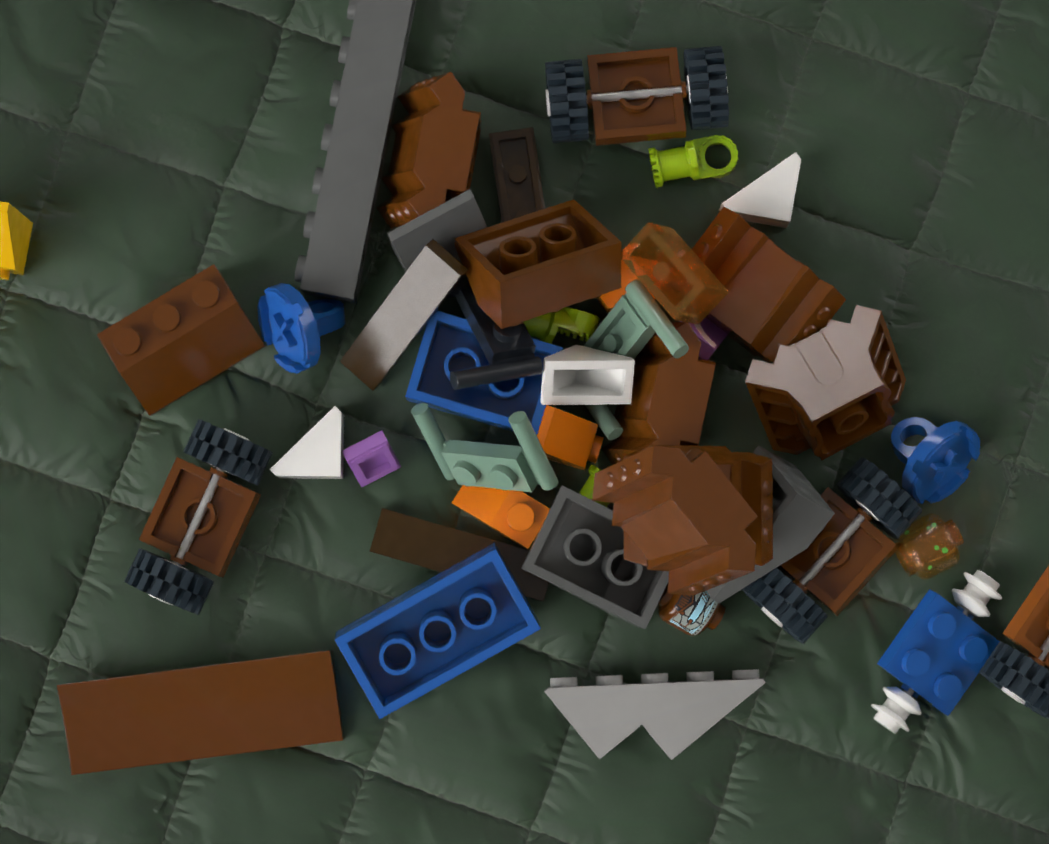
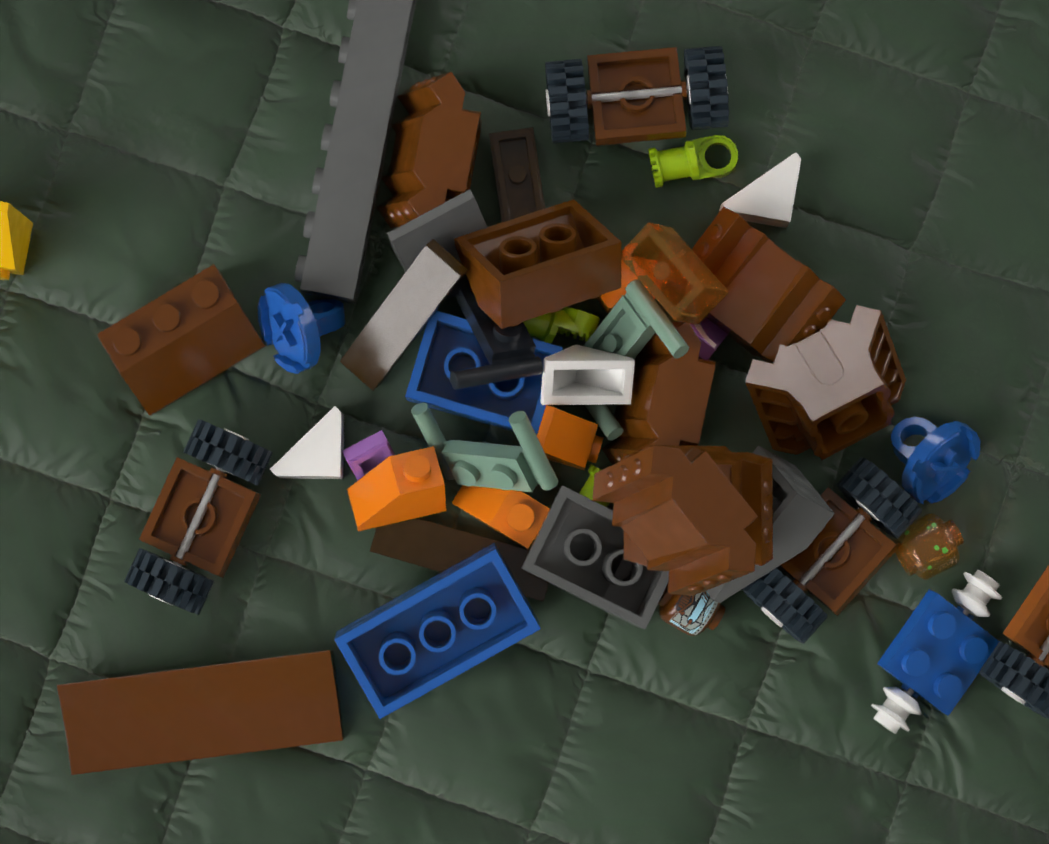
light grey slope [544,669,766,760] -> none
none -> orange slope [347,446,446,531]

